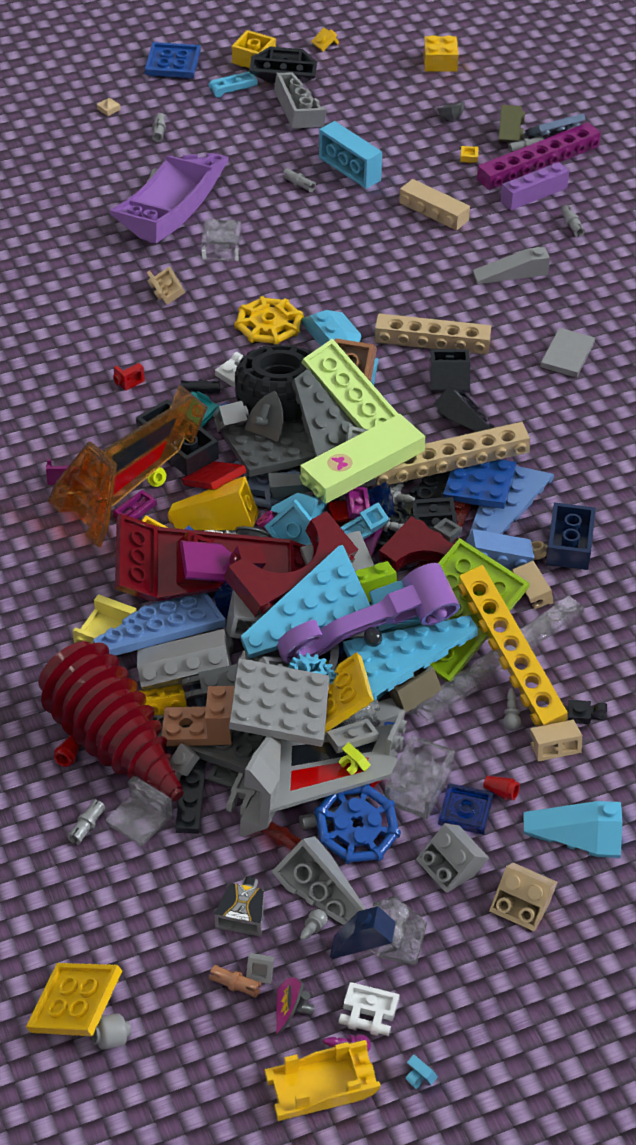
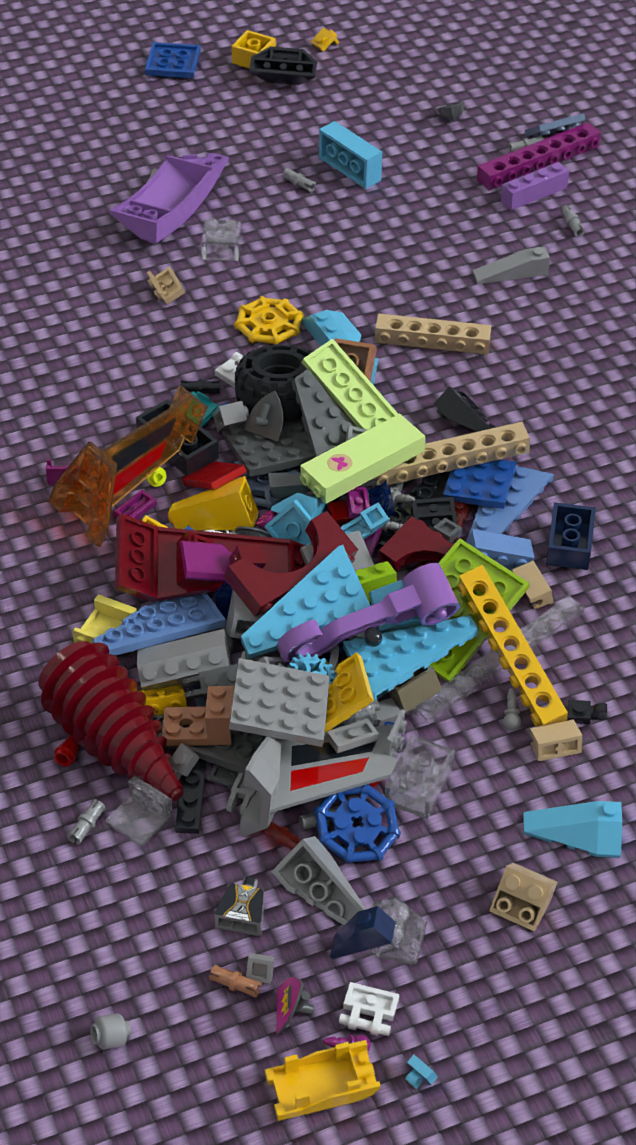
yellow plate [26,963,122,1036] -> none
tan tile [97,98,121,116] -> none
red bracket [113,363,145,391] -> none
light grey pin [152,113,166,142] -> none
medium azure plate [208,71,257,97] -> none
light grey wedge [274,72,327,129] -> none
light grey bar [300,909,328,940] -> none
neon yellow tile [339,742,371,775] -> none
tan brick [399,179,470,231] -> none
light grey slope [416,823,489,893] -> none
yellow brick [423,35,458,72] -> none
black slope [429,349,470,393] -> none
clear blue tile [438,783,494,835] -> none
yellow plate [460,146,478,163] -> none
red cone [483,775,520,801] -> none
olive brick [498,105,525,143] -> none
tan plate [531,541,548,560] -> none
light grey tile [541,328,595,377] -> none

